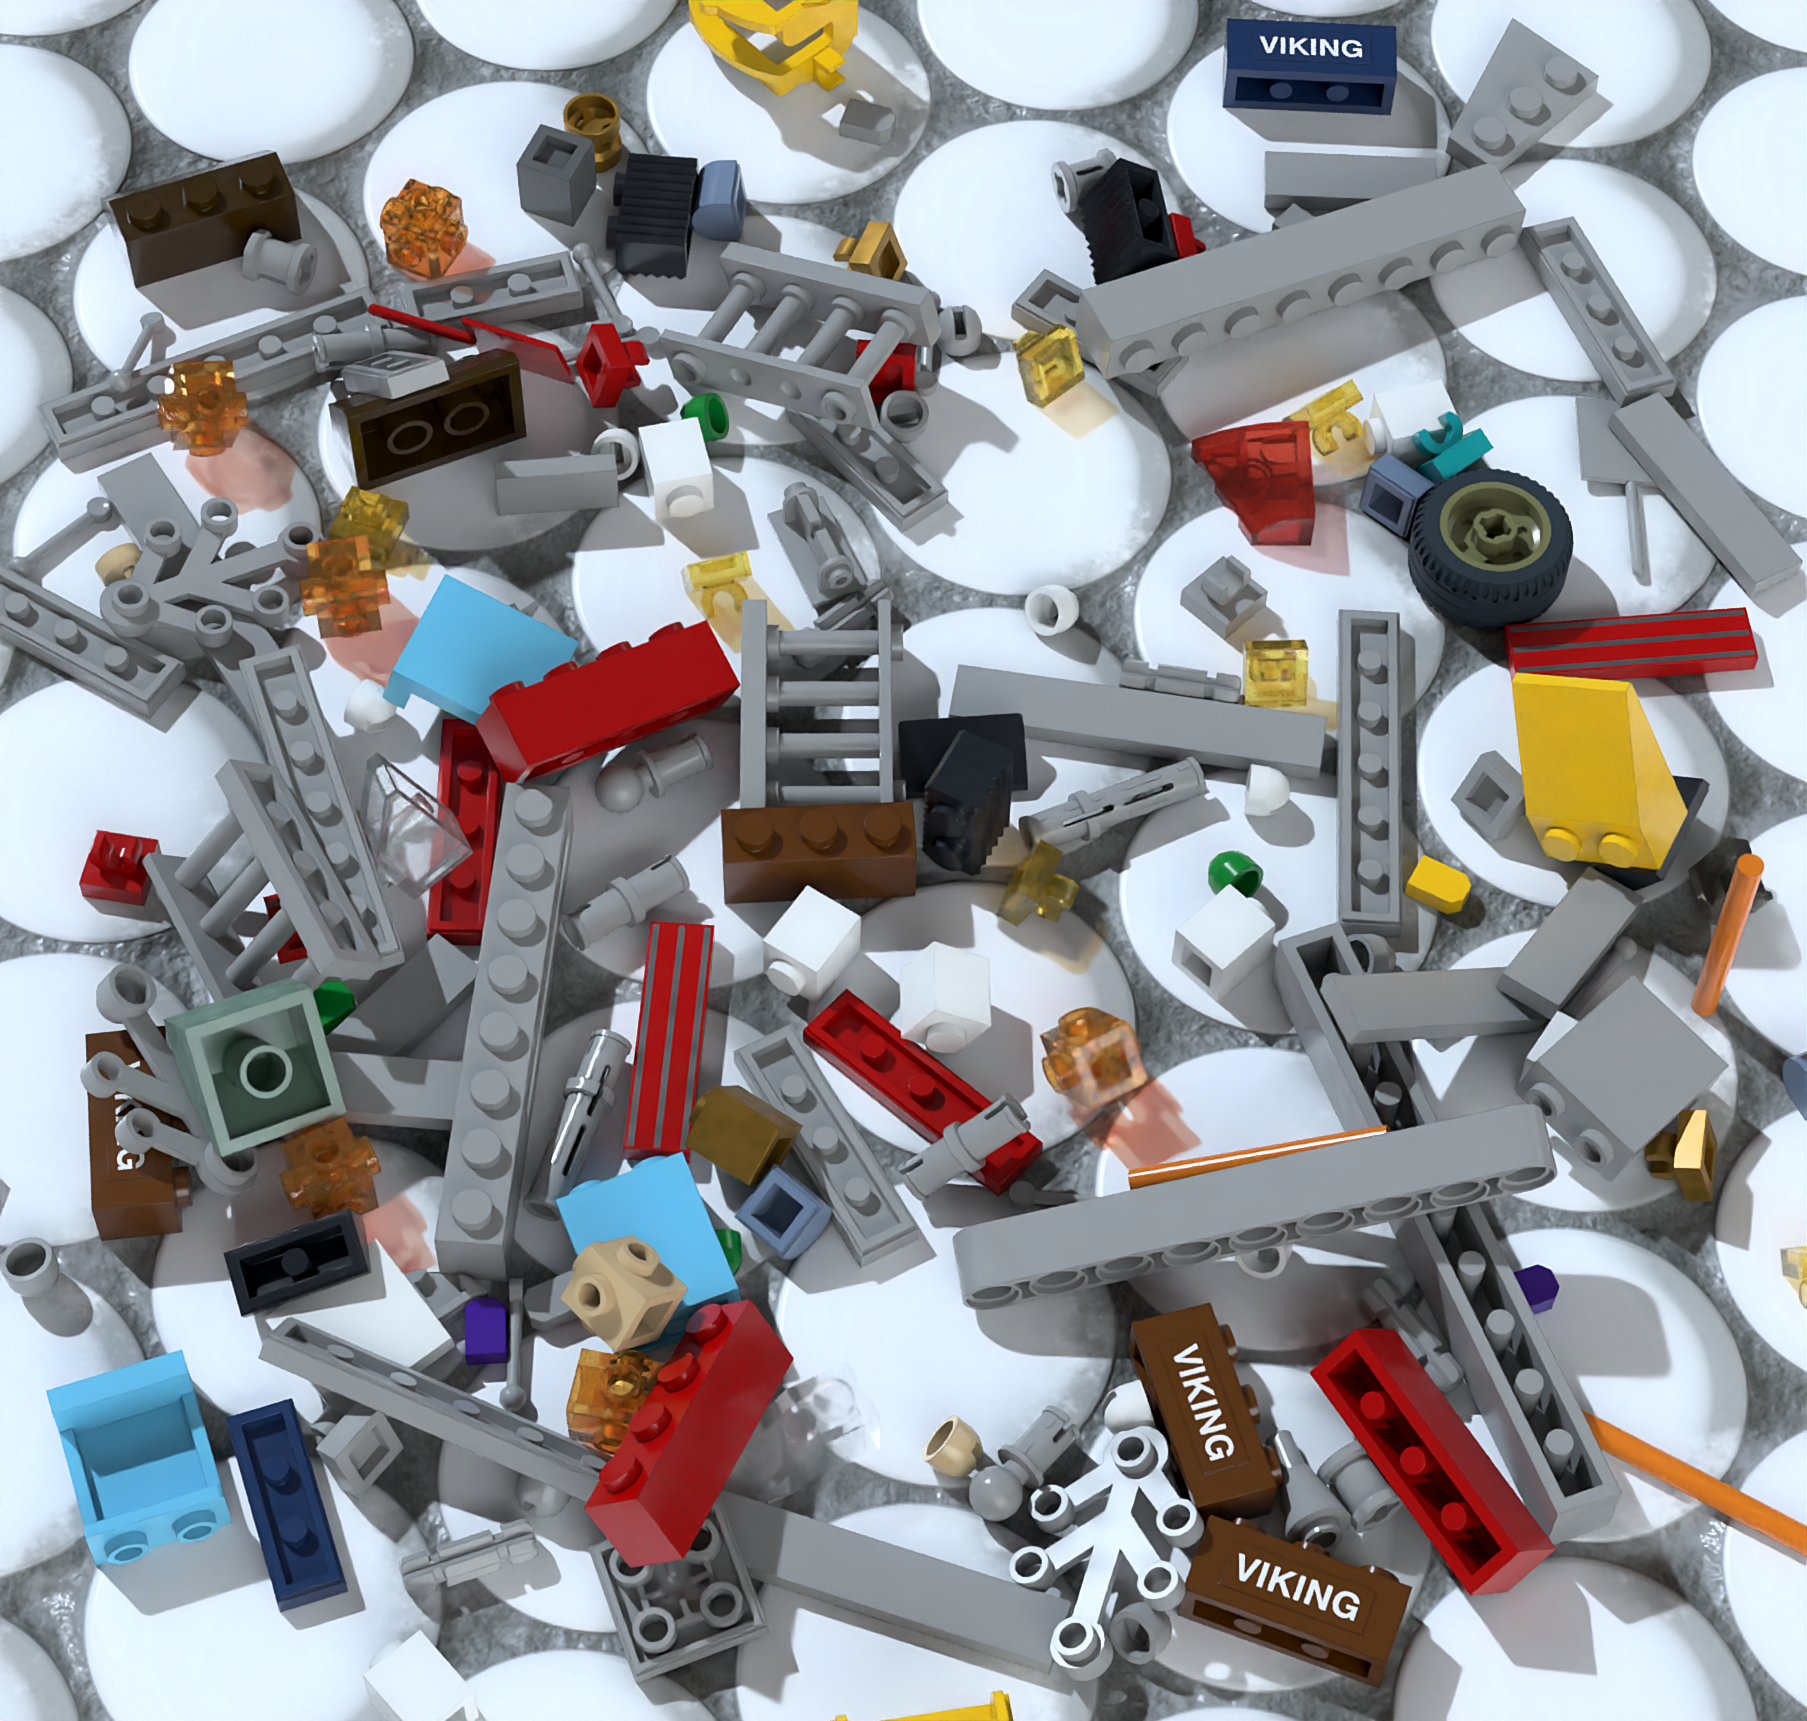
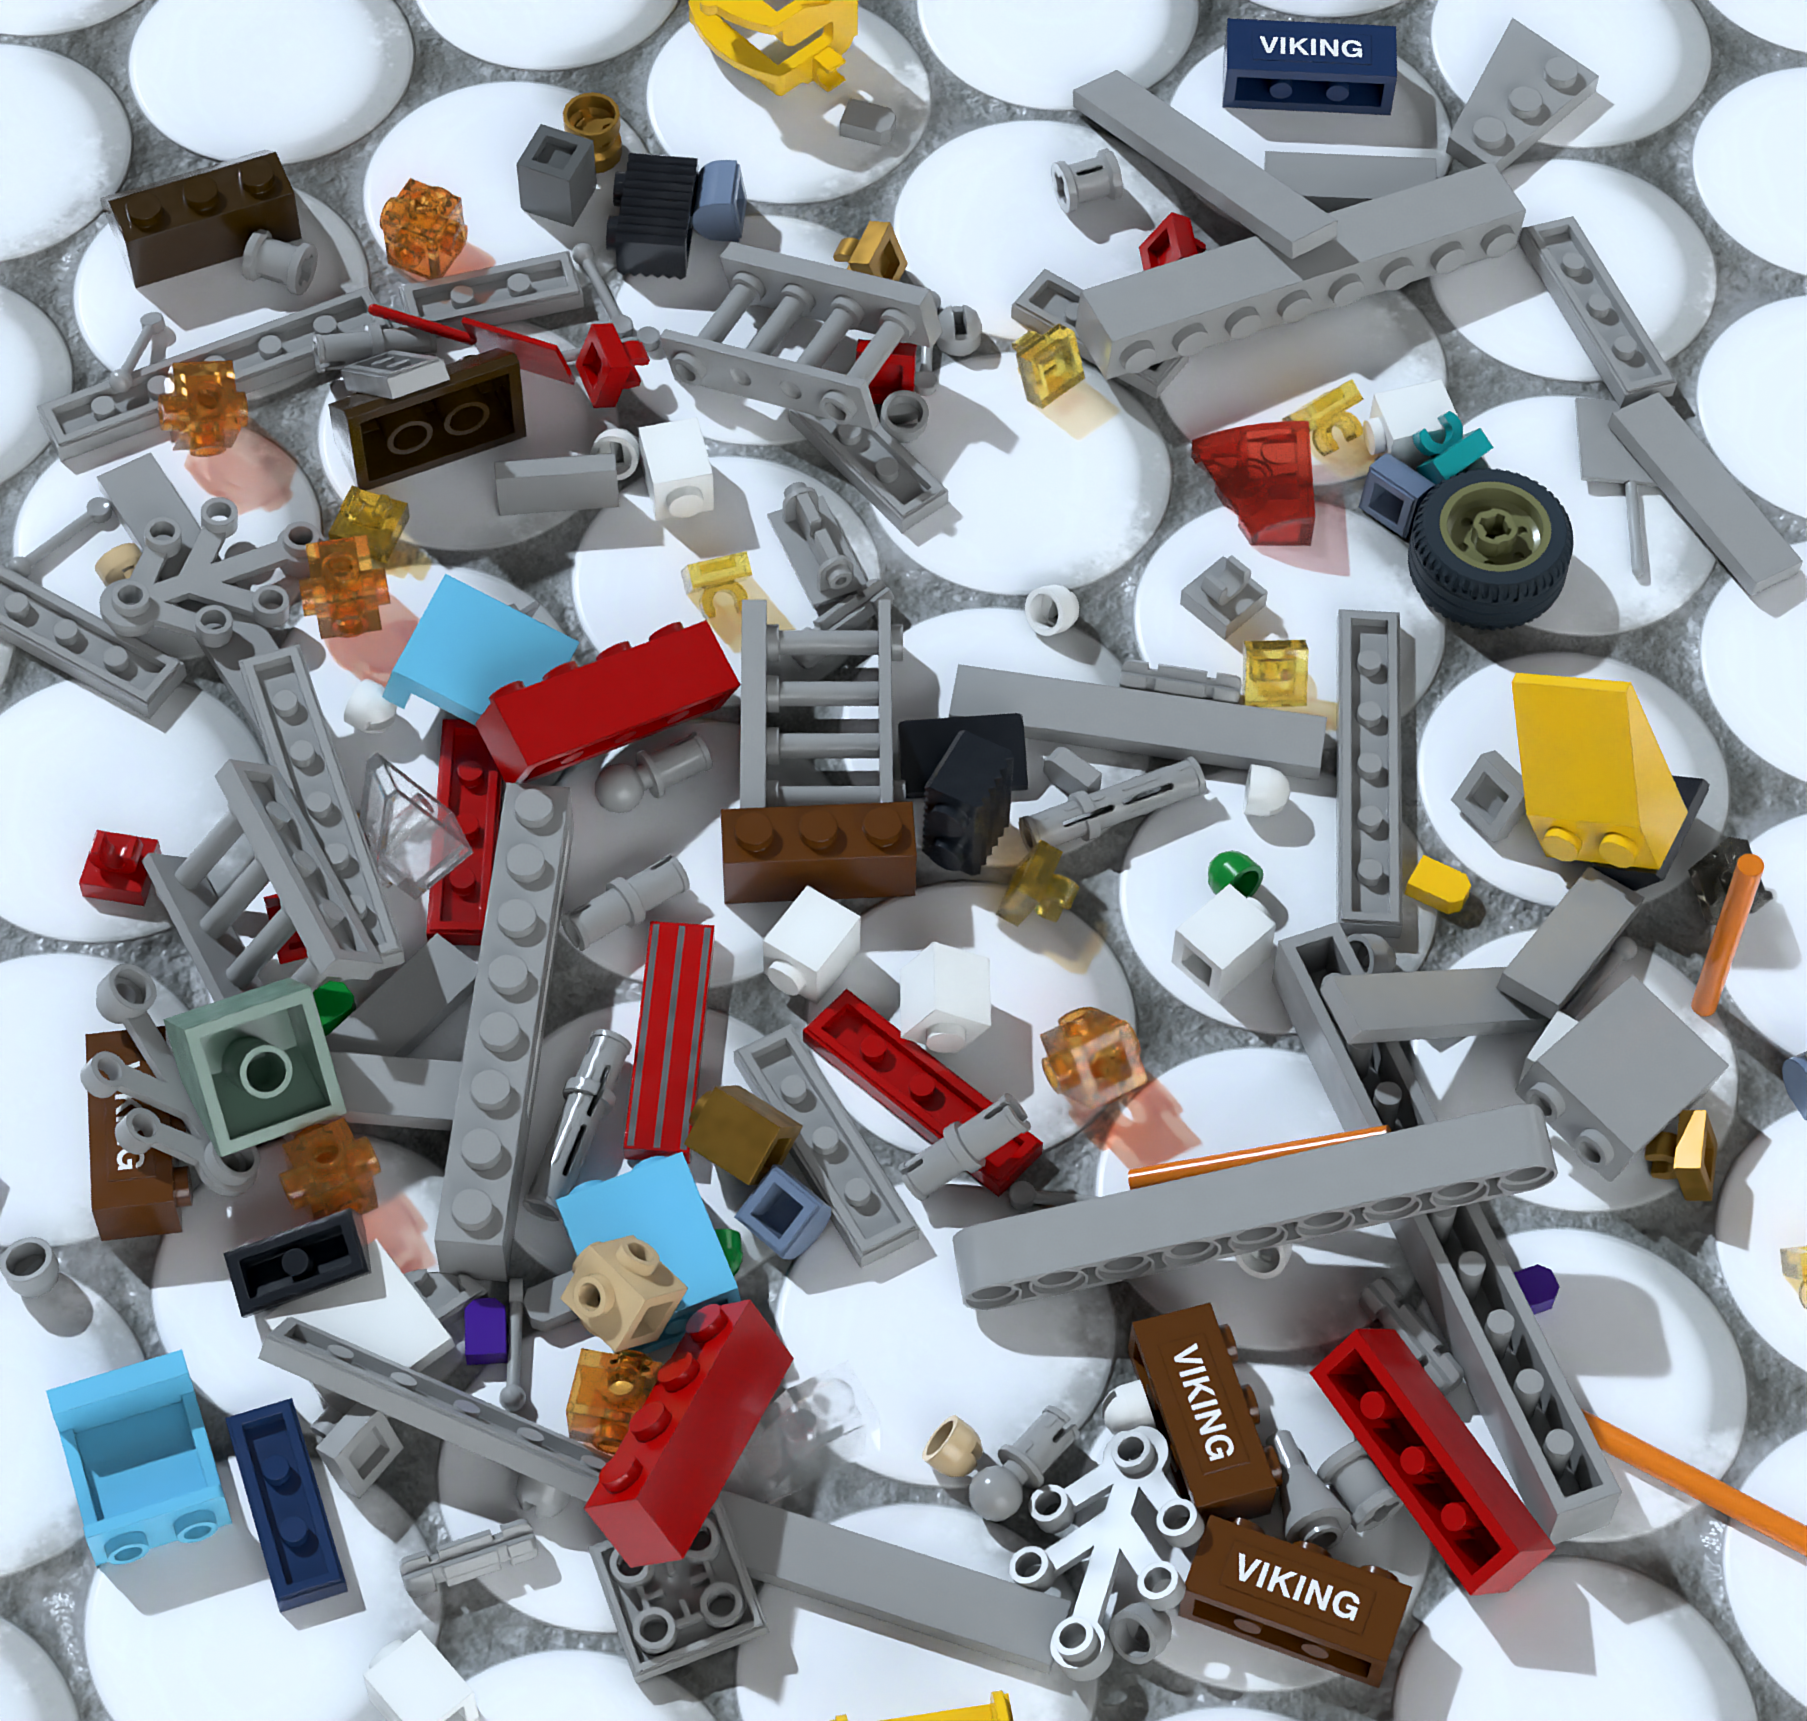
green hinge [680,393,729,443] -> none
black brick [1077,158,1178,285] -> none
red tile [1502,607,1758,681] -> none
none -> light grey piece [1043,747,1102,795]
none -> light grey tile [1073,70,1338,259]

